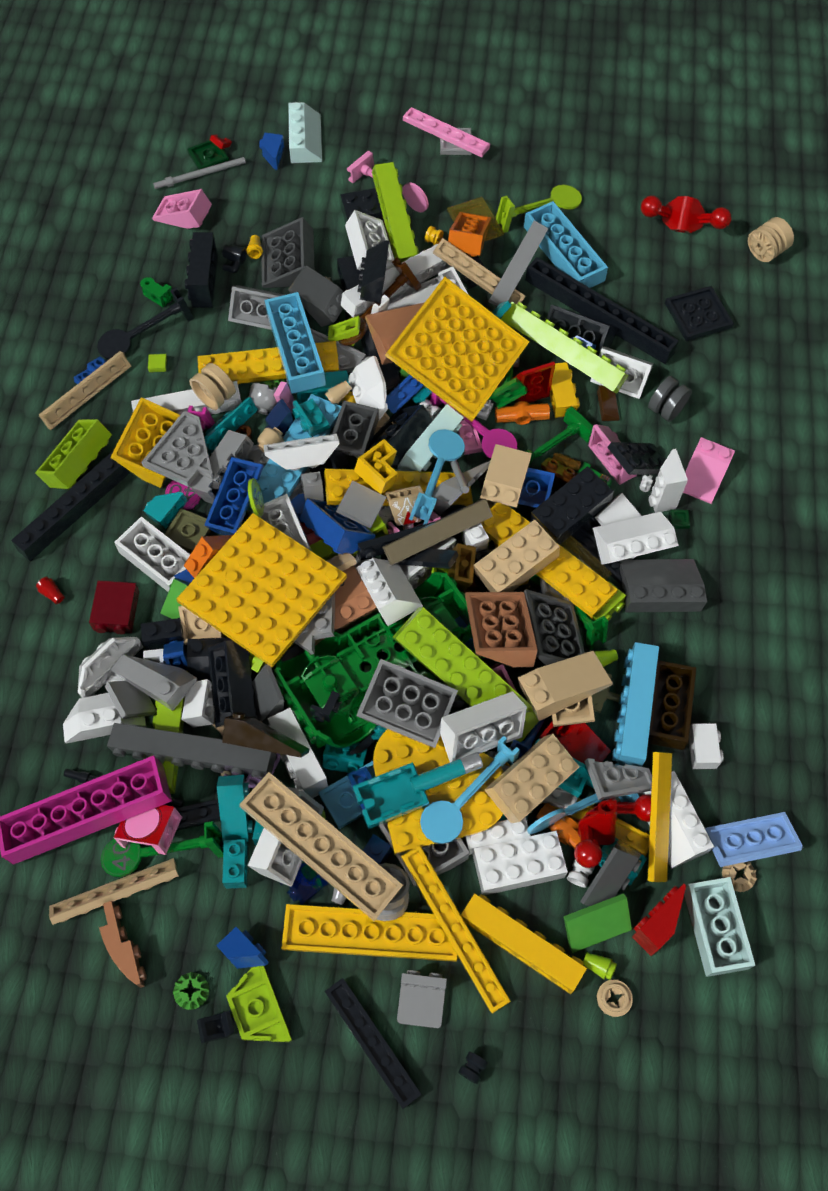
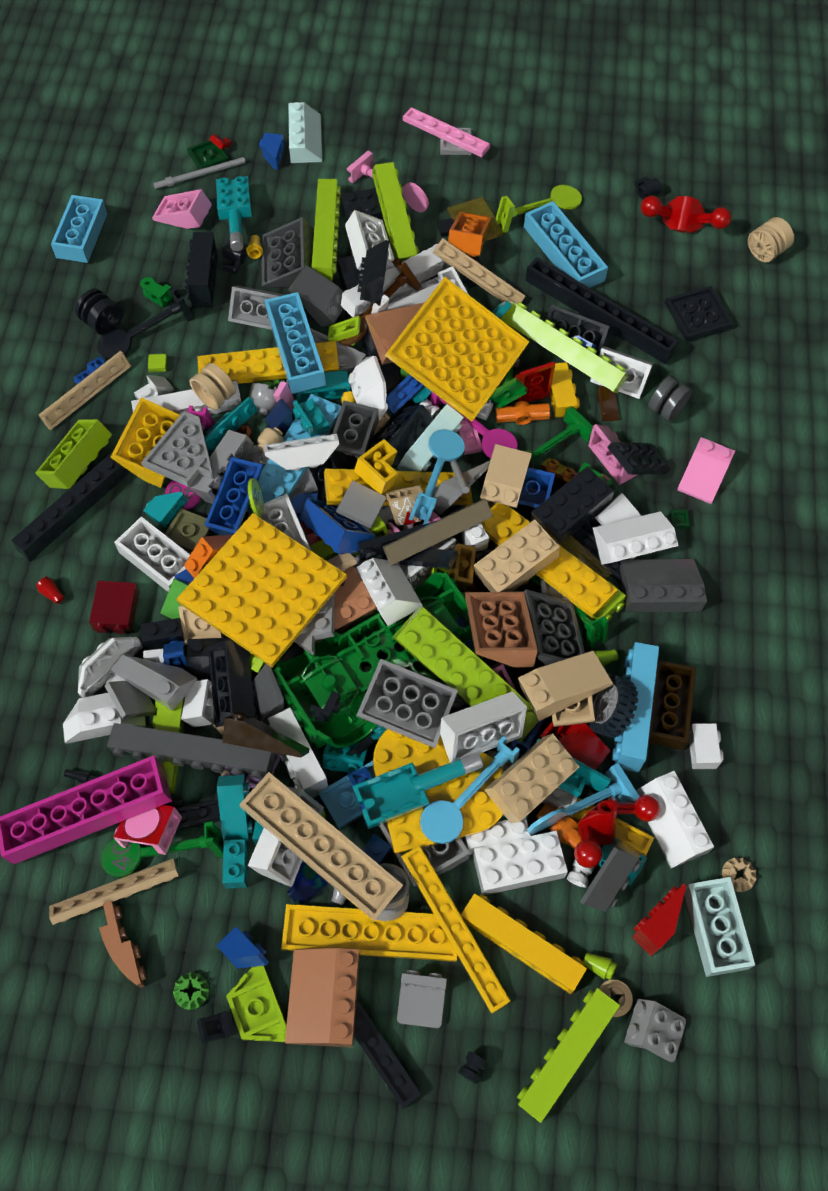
light grey slope [300,472,324,502] -> none
tan cone [325,380,352,404] -> none
yellow wheel [424,226,444,245] -> none
light grey tile [488,220,548,306] -> none
pearl gold axle [552,453,581,471] -> none
bright green tile [563,893,632,953] -> none
light grey wing [584,758,652,800] -> none
white piece [640,475,653,492] -> none
yellow tile [648,752,672,882] -> none
white slope [649,449,688,513] -> none
light blue plate [705,812,803,867] -> none
none -> medium azure brick [51,195,107,263]
none -> black wheel [75,288,123,335]
none -> white slope [134,375,174,399]
none -> teal piece [216,176,252,251]
none -> nougat slope [285,948,360,1048]
none -> lime brick [312,179,341,281]
none -> black tile [437,218,454,237]
none -> lime brick [517,988,620,1123]
none -> black wheel [588,675,638,738]
none -> light grey bracket [624,999,686,1062]
none -> black piece [634,177,662,199]

